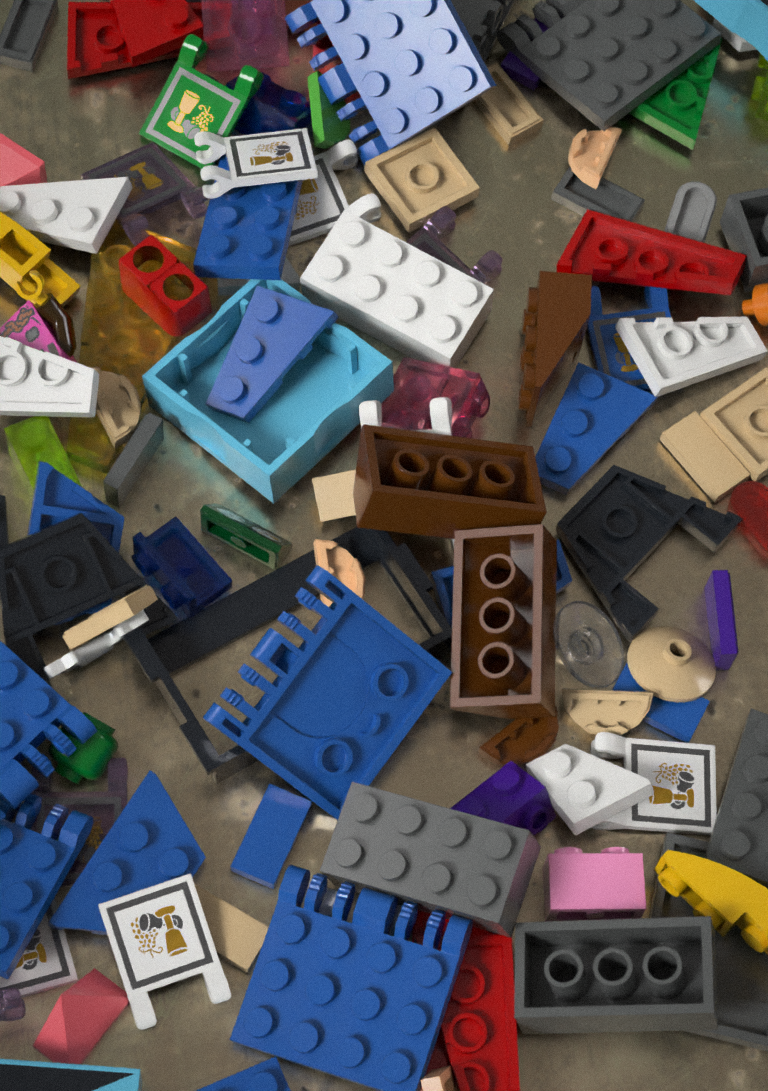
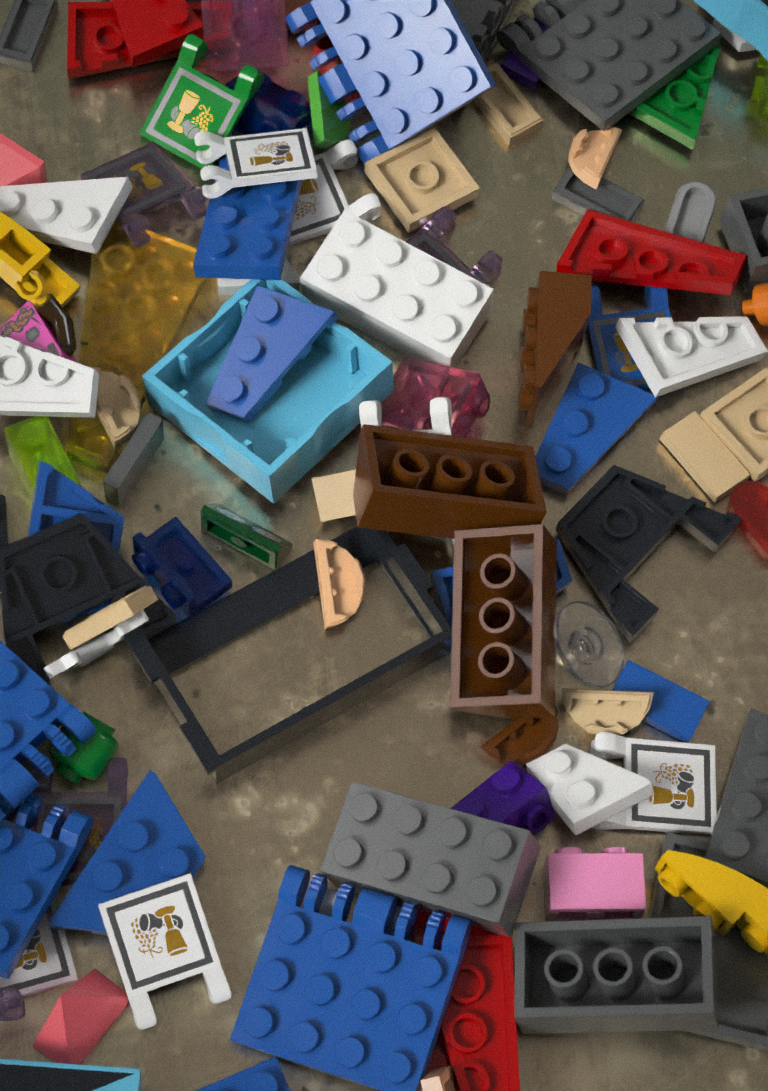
red piece [118,234,213,337] -> none
tan tile [194,884,269,974] -> none
blue hinge [202,565,452,820] -> none
blue tile [230,783,312,889] -> none
tan dish [627,626,716,703] -> none
dark purple tile [704,570,739,671] -> none

